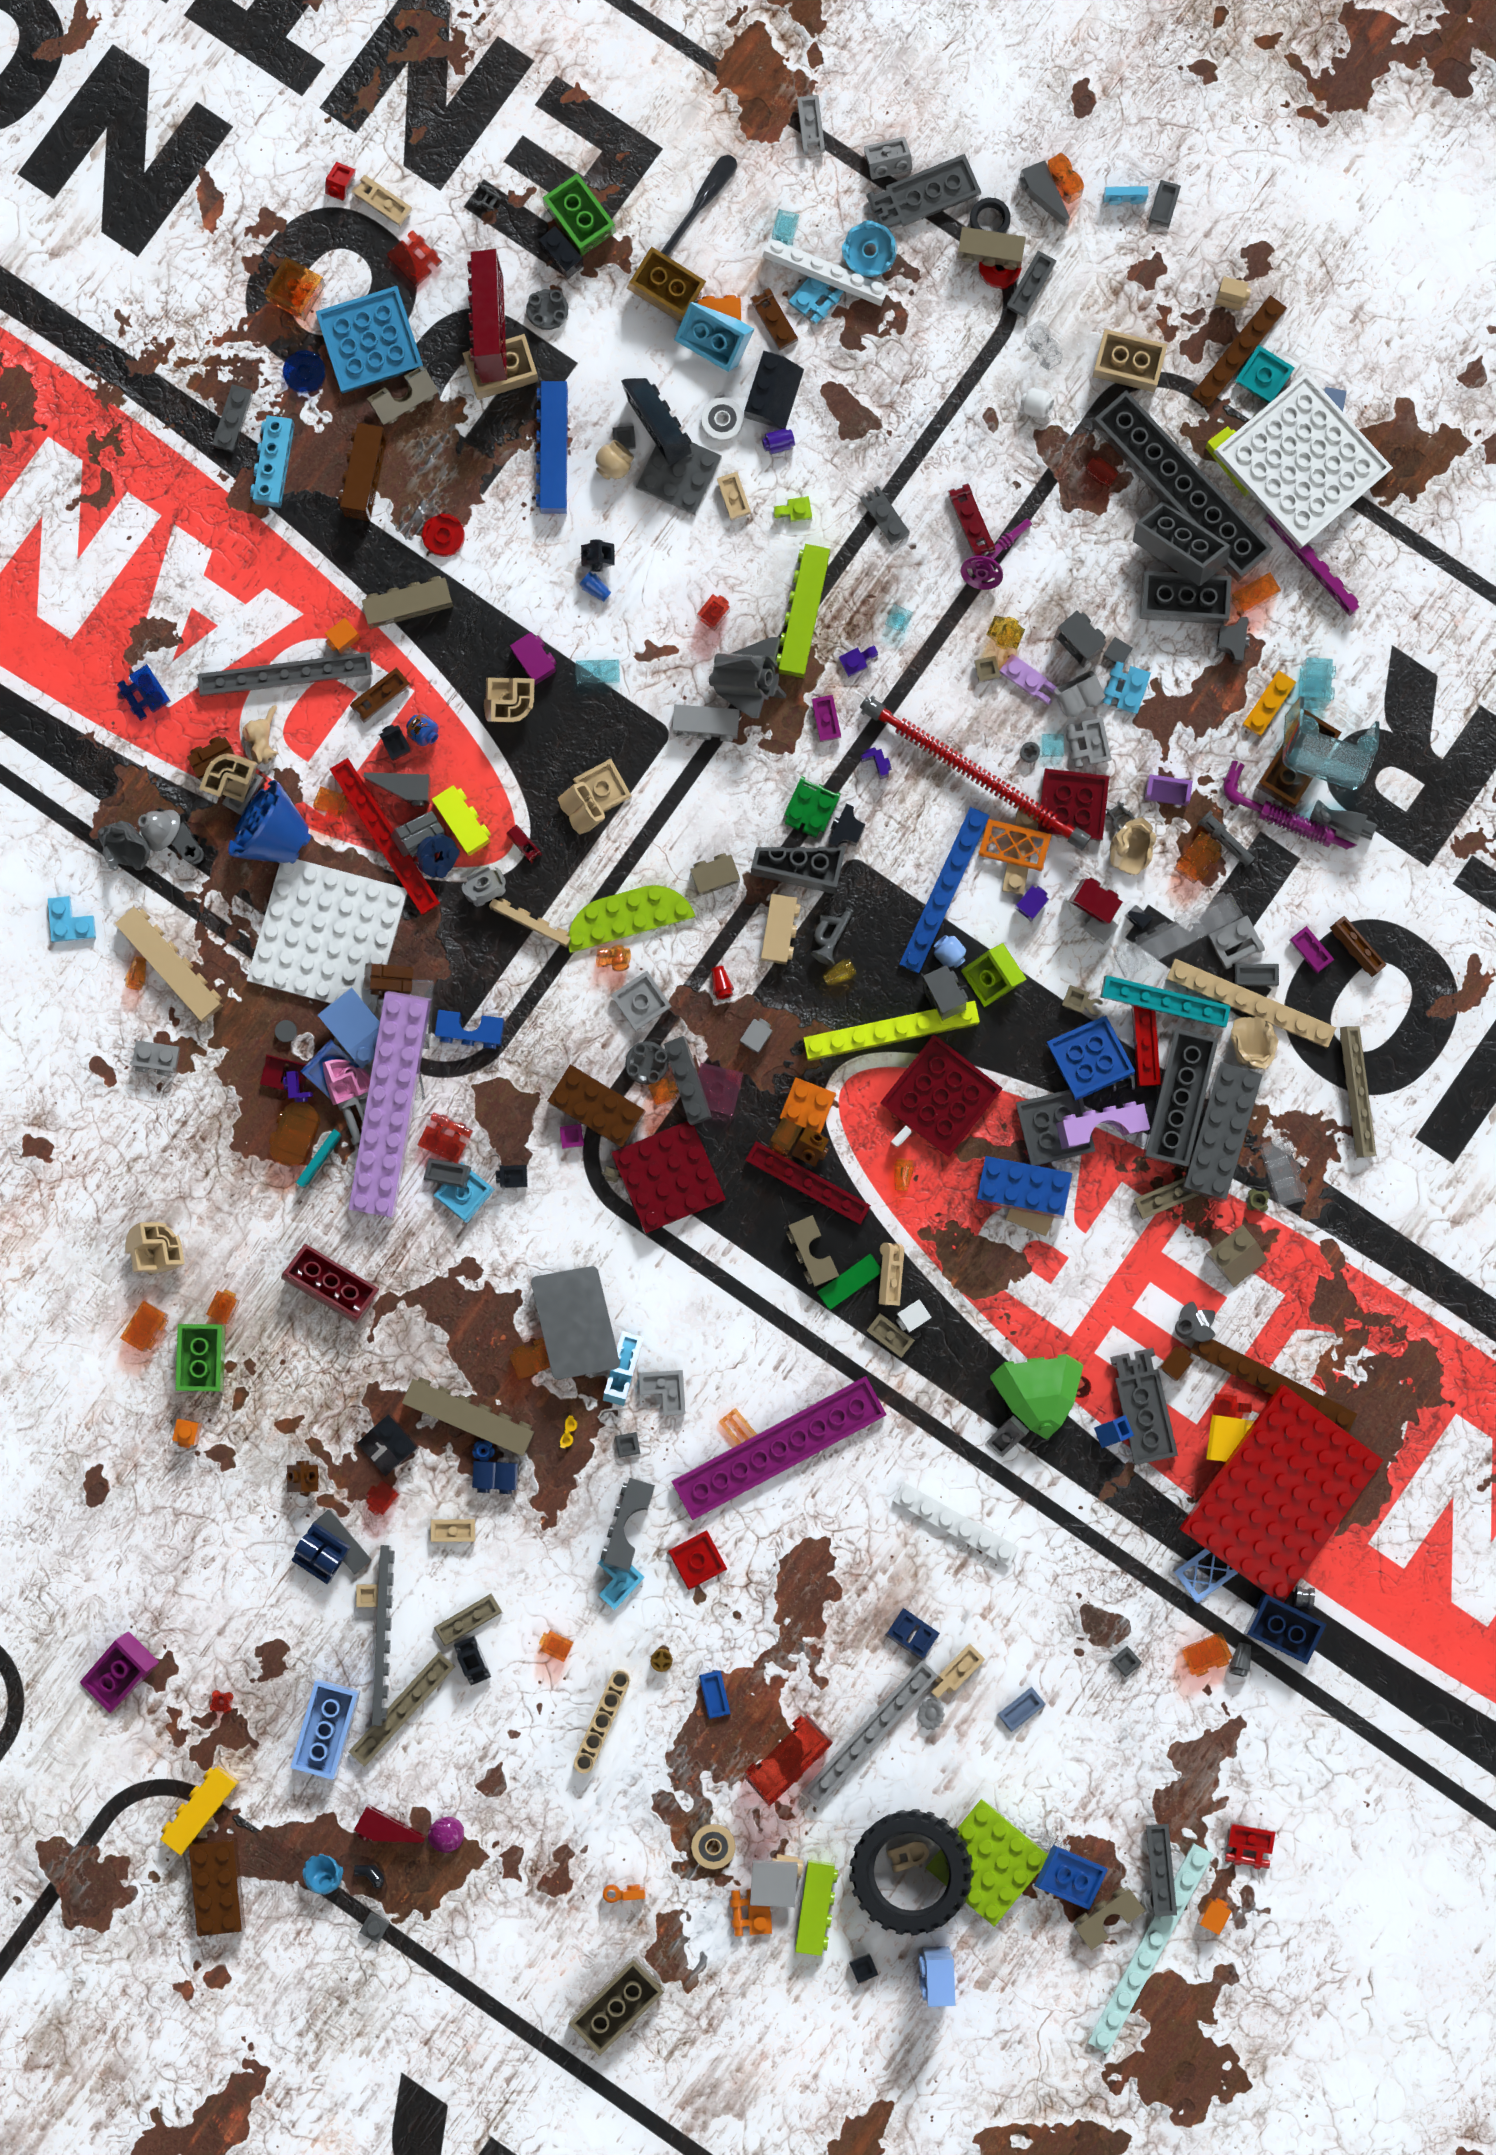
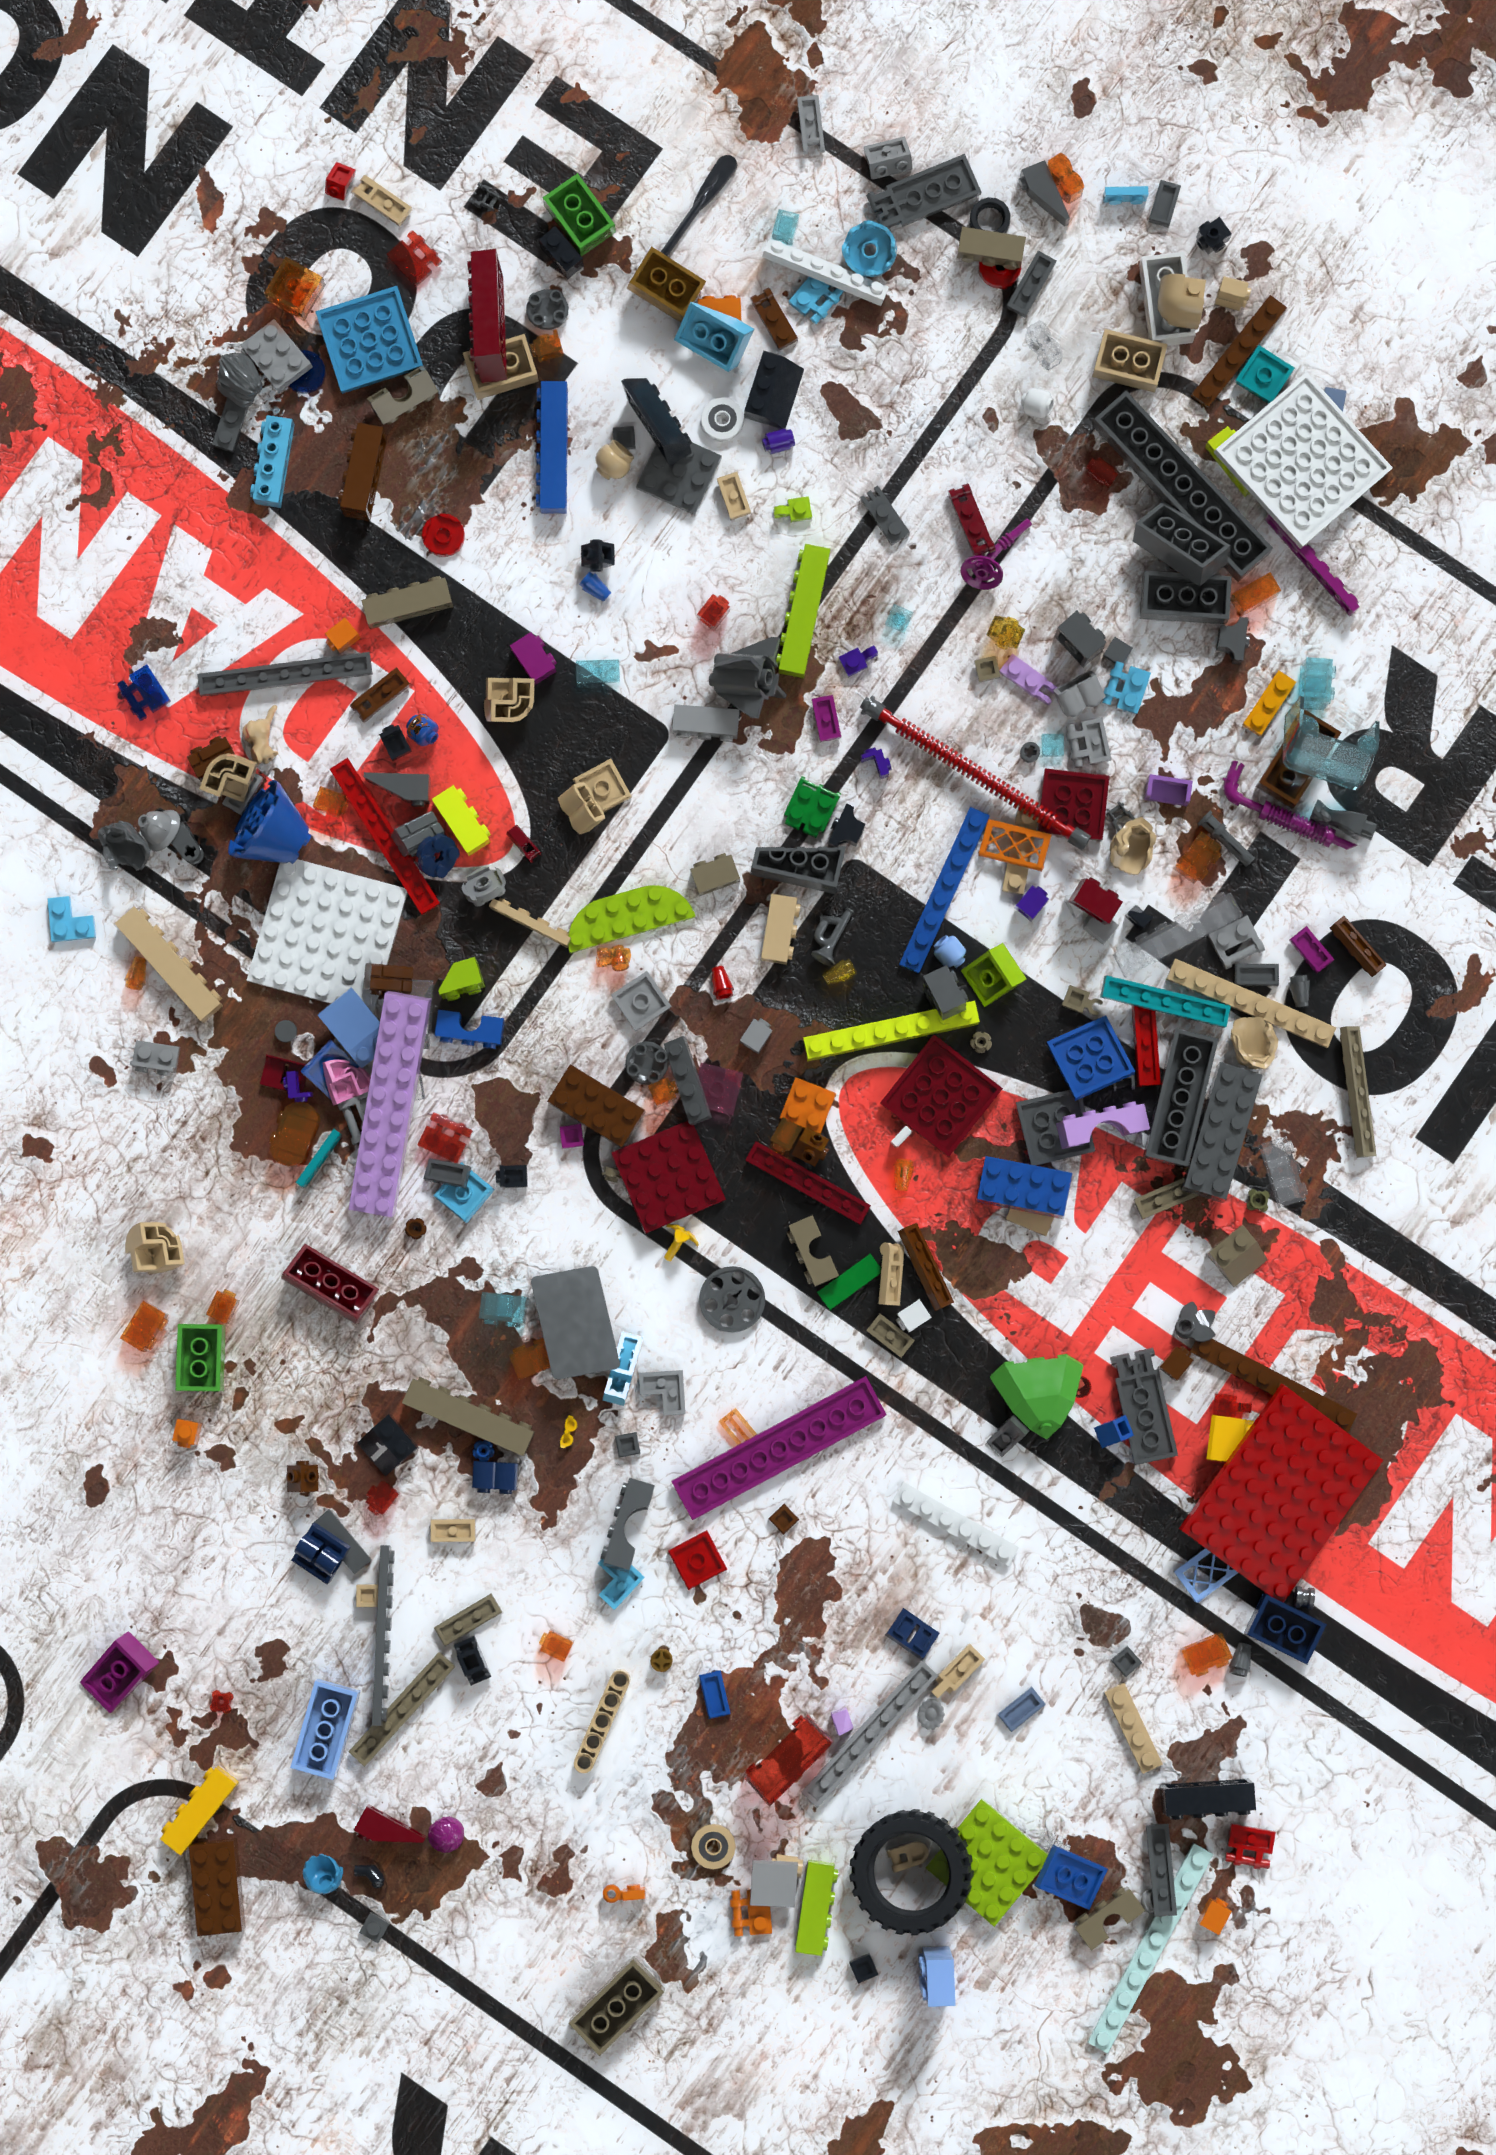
none -> dark grey hair [216,353,262,408]
none -> light grey plate [240,319,313,393]
none -> reddish brown plate [405,1218,427,1239]
none -> lime slope [438,957,485,1001]
none -> clear light blue brick [479,1292,529,1328]
none -> clear orange brick [529,329,564,363]
none -> yellow plant [664,1224,699,1262]
none -> dark grey wedge [699,1266,765,1333]
none -> reddish brown tile [768,1503,799,1535]
none -> lavender slope [831,1707,853,1736]
none -> reddish brown plate [898,1223,954,1311]
none -> dark tan plate [970,1032,992,1053]
none -> tan plate [1104,1682,1163,1774]
none -> white brick [1139,252,1196,346]
none -> tan brick [1157,274,1206,330]
none -> black brick [1160,1778,1256,1820]
none -> black brick [1196,217,1232,255]
none -> dark grey cone [1288,975,1310,1007]

